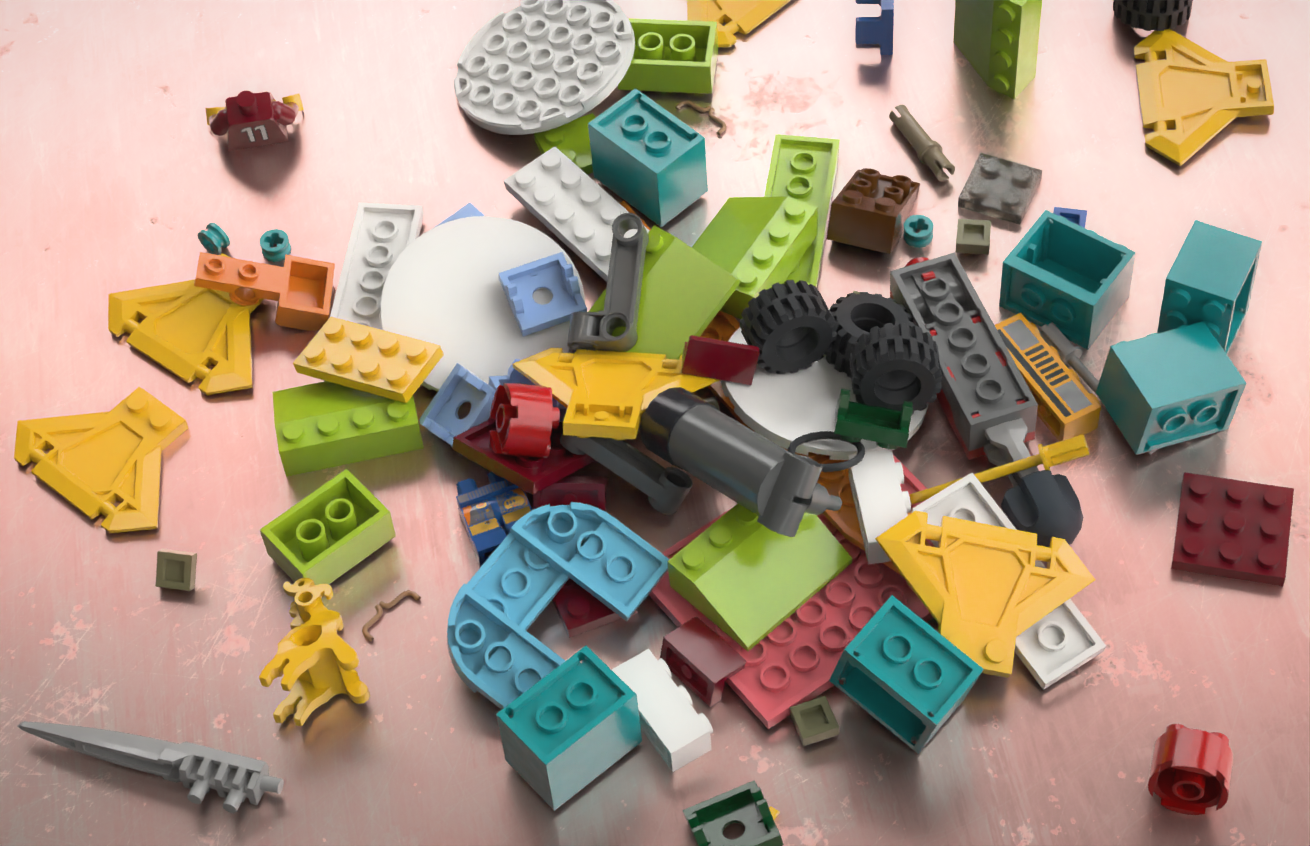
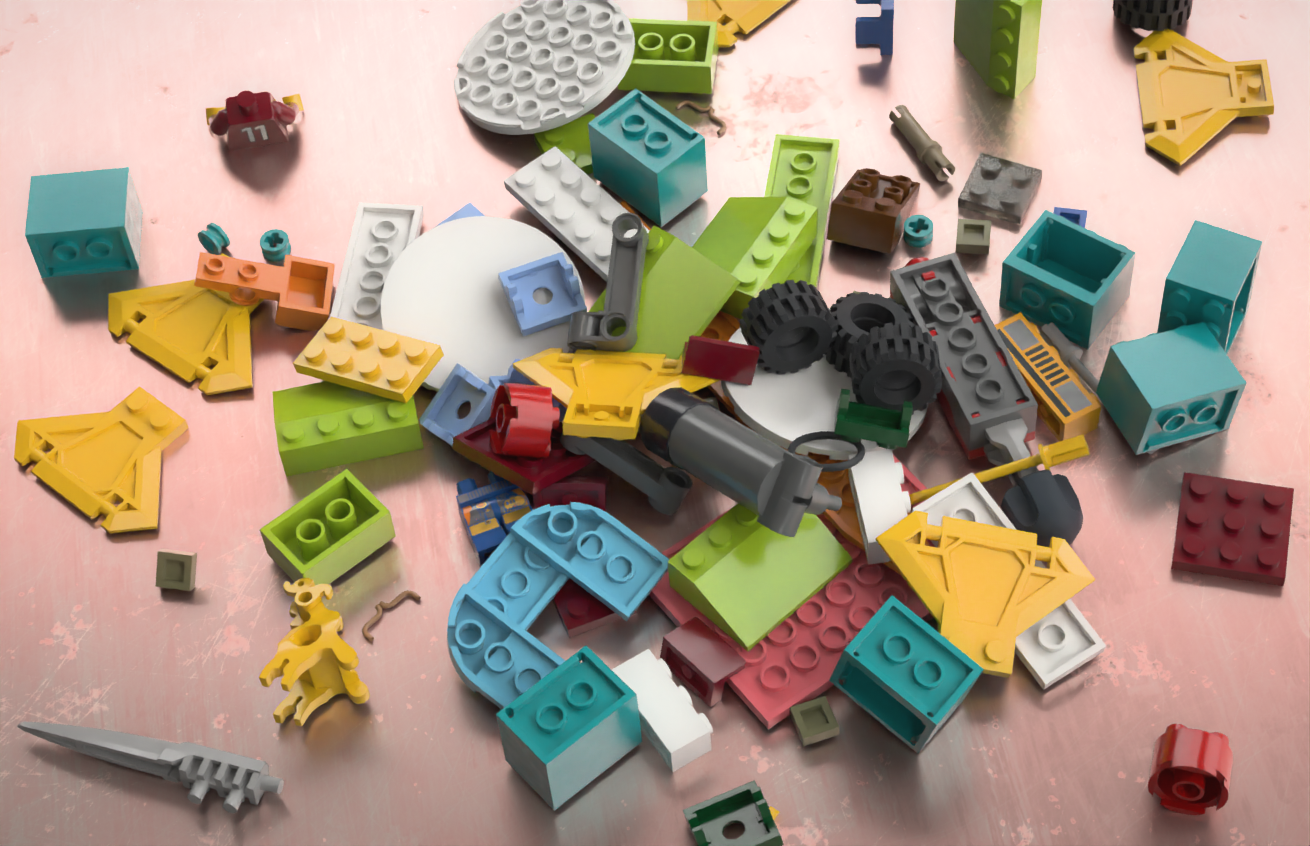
none -> teal container [25,167,143,278]

